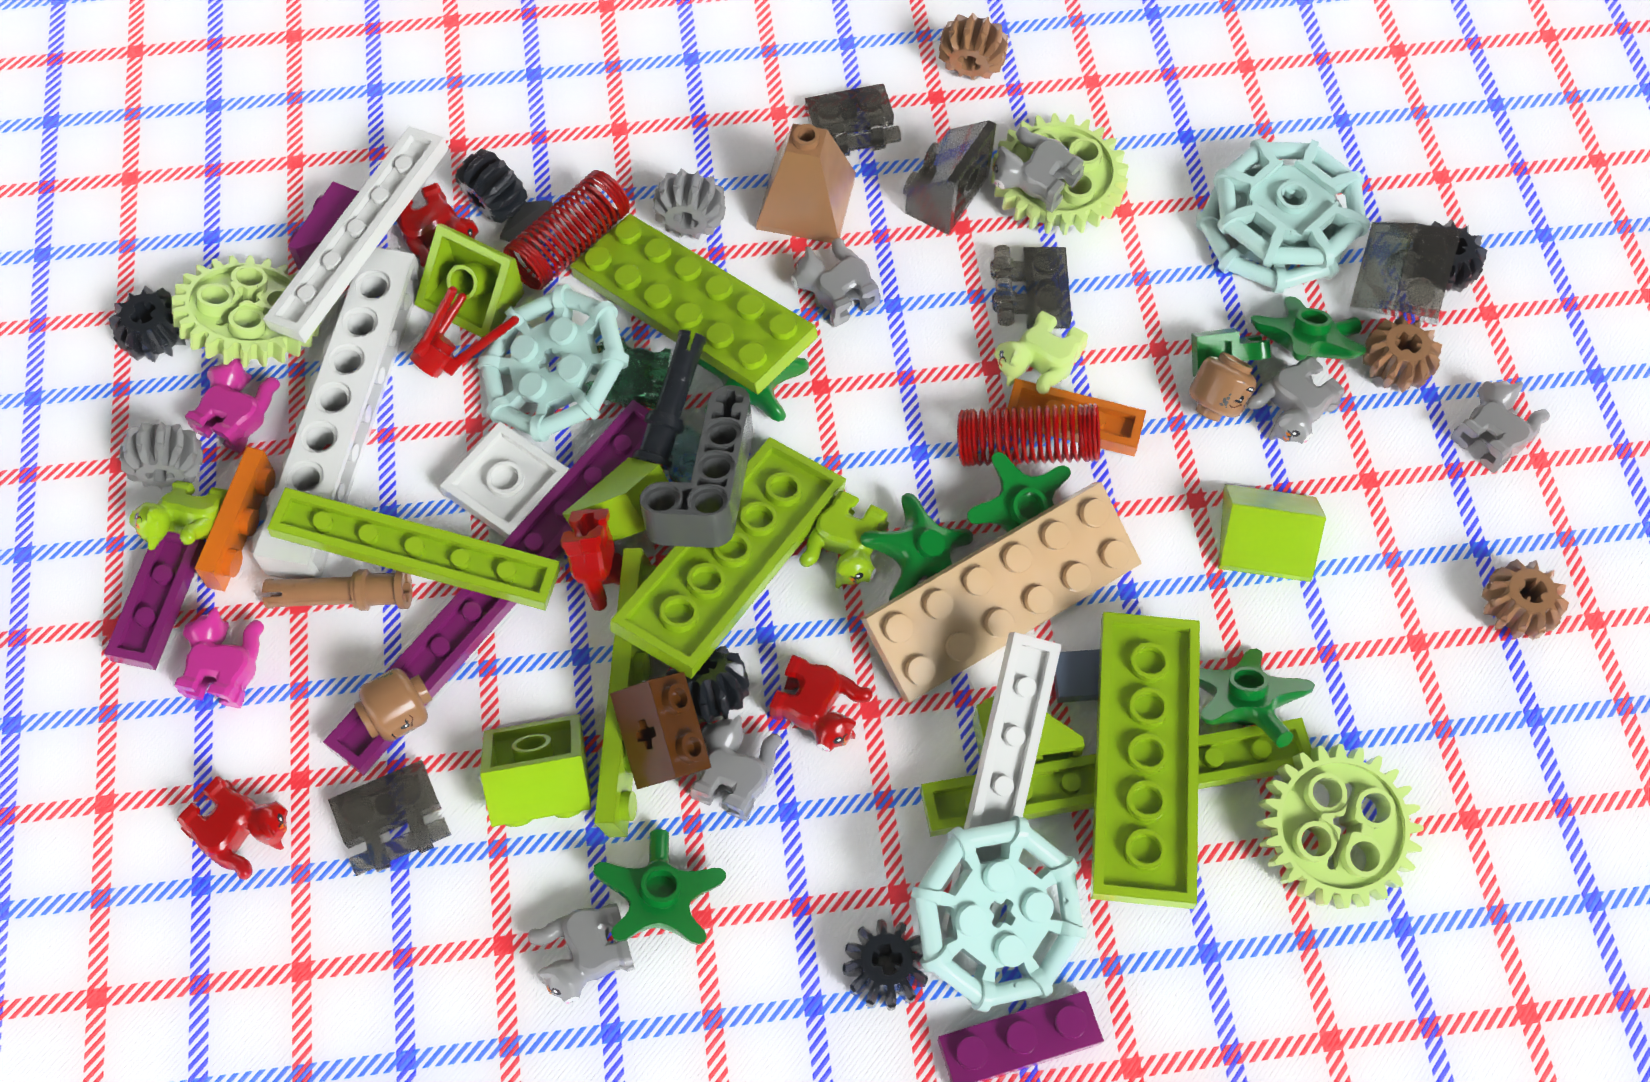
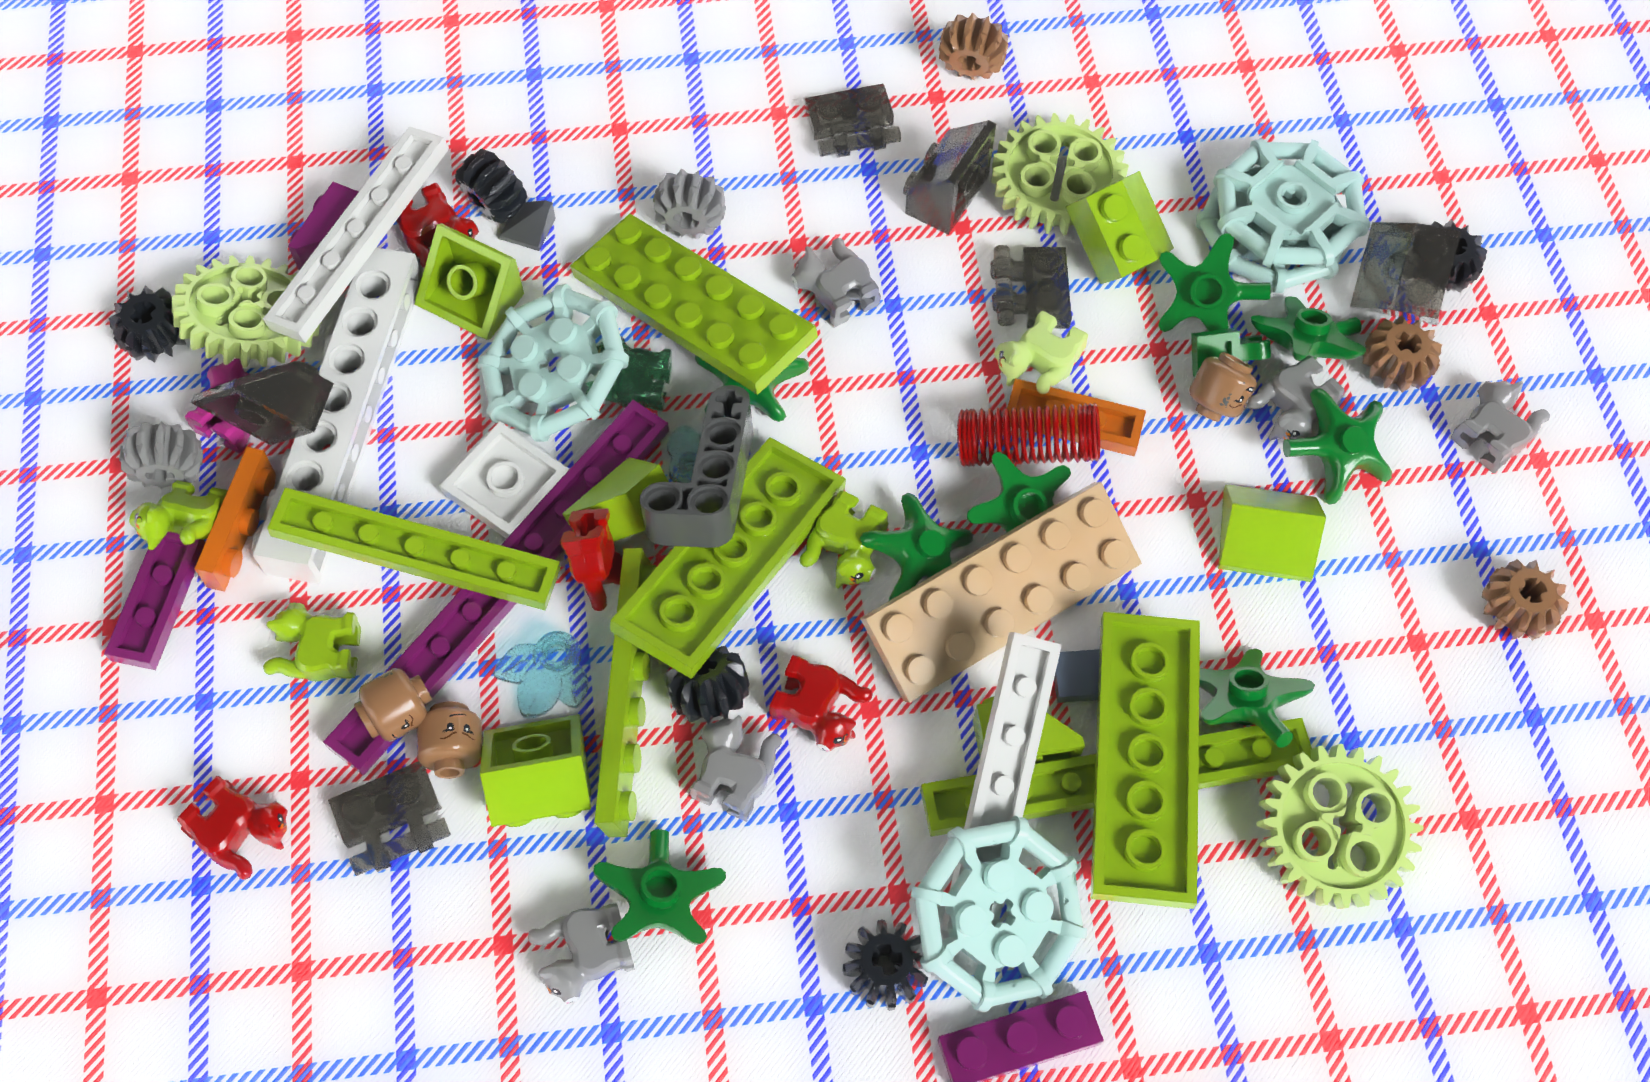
dark pink animal [174,608,264,709] -> none
medium nougat pin [262,569,413,611] -> none
red plant [409,286,519,378] -> none
red piece [503,170,630,291] -> none
reddish brown brick [610,672,712,790] -> none
black pin [632,330,707,471] -> none
medium nougat slope [756,123,856,243] -> none
light grey animal [993,127,1084,213] -> none
none -> clear smoke slope [190,361,334,445]
none -> lime animal [263,602,361,682]
none -> medium nougat head [417,701,482,779]
none -> clear light blue plate [493,631,588,719]
none -> lime slope [1065,171,1174,284]
none -> green animal [1158,234,1271,332]
none -> green animal [1283,388,1392,505]

